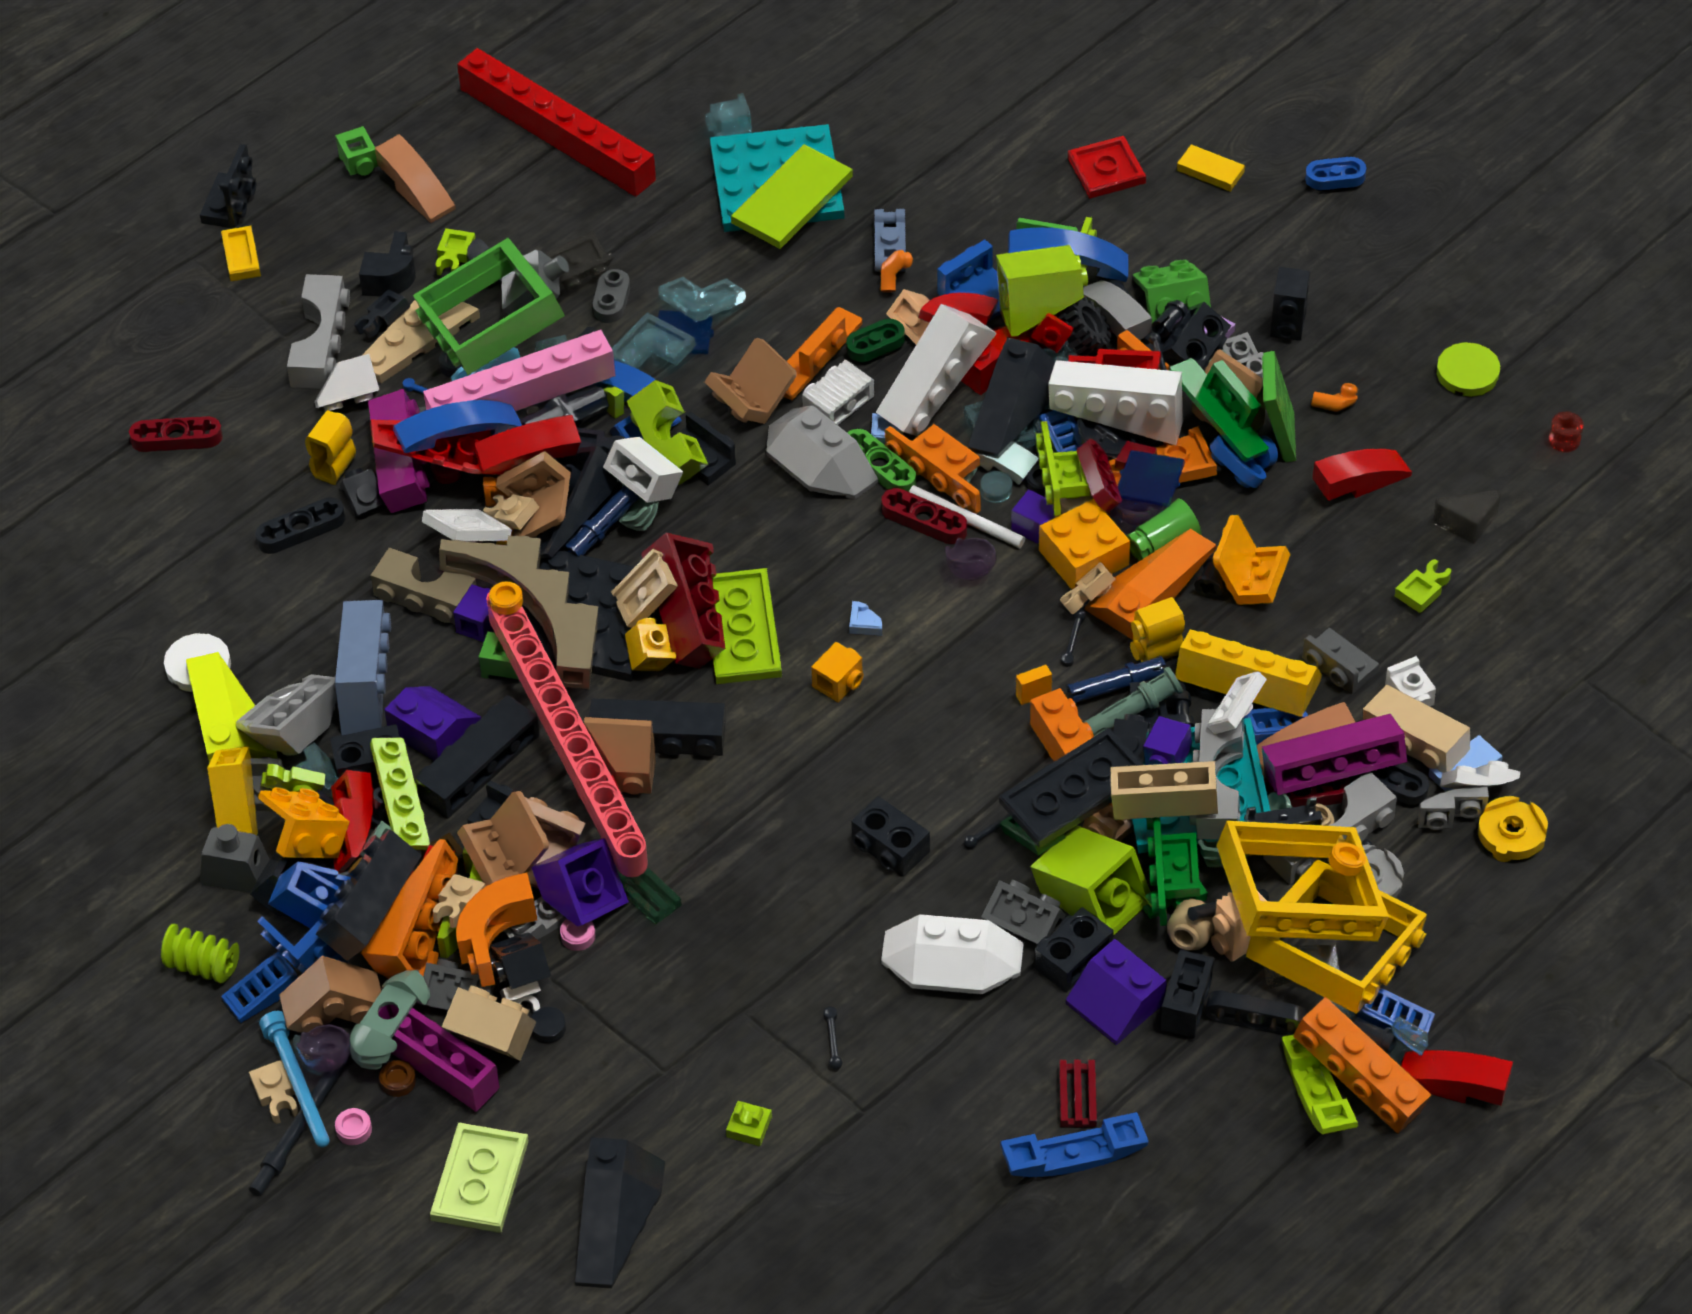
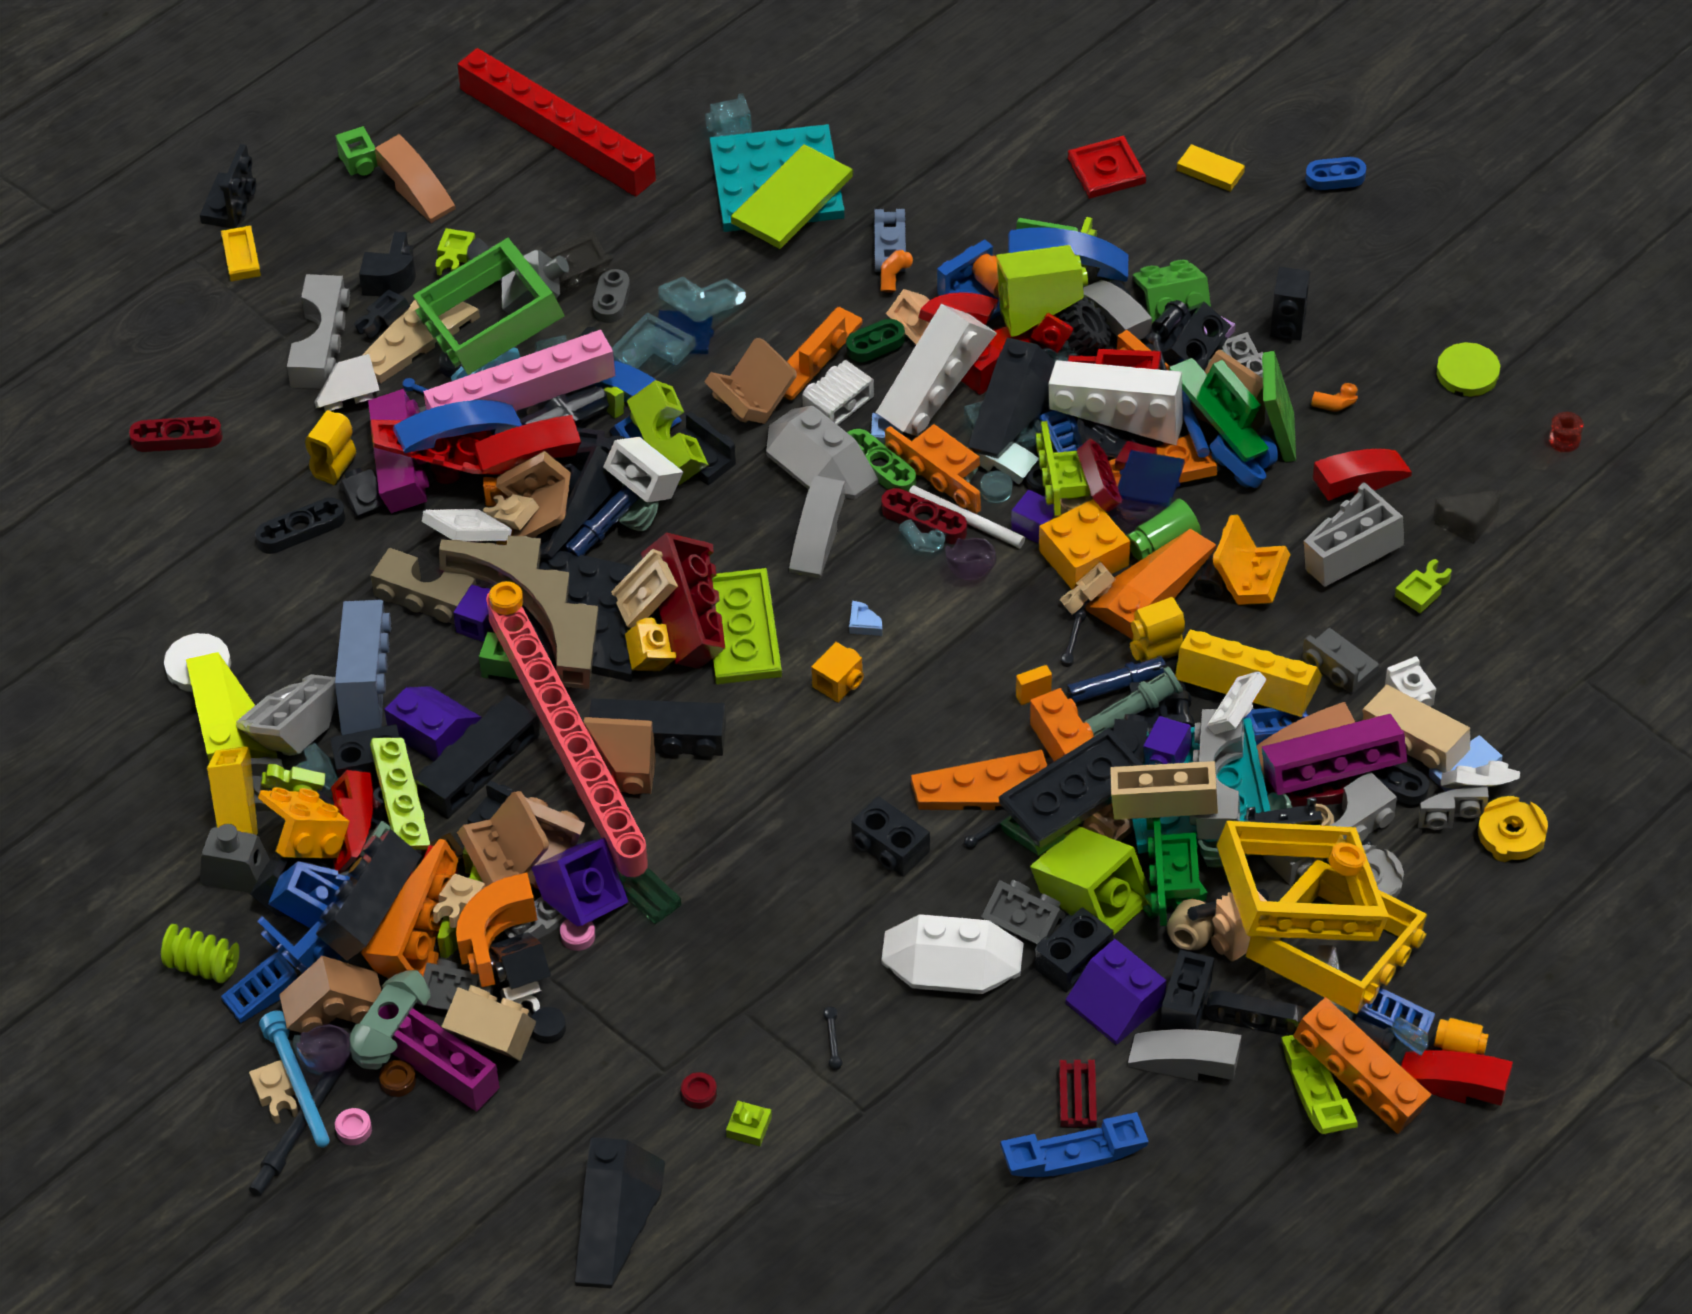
yellowish green tile [430,1123,528,1233] -> none
none -> dark red tile [681,1072,717,1109]
none -> light grey slope [789,475,845,579]
none -> clear light blue arm [898,519,945,552]
none -> orange wing [911,750,1047,810]
none -> orange brick [972,254,999,298]
none -> light grey slope [1128,1029,1241,1081]
none -> blue bar [1182,390,1210,458]
none -> light grey wedge [1304,482,1404,587]
none -> light orange brick [1434,1018,1489,1055]

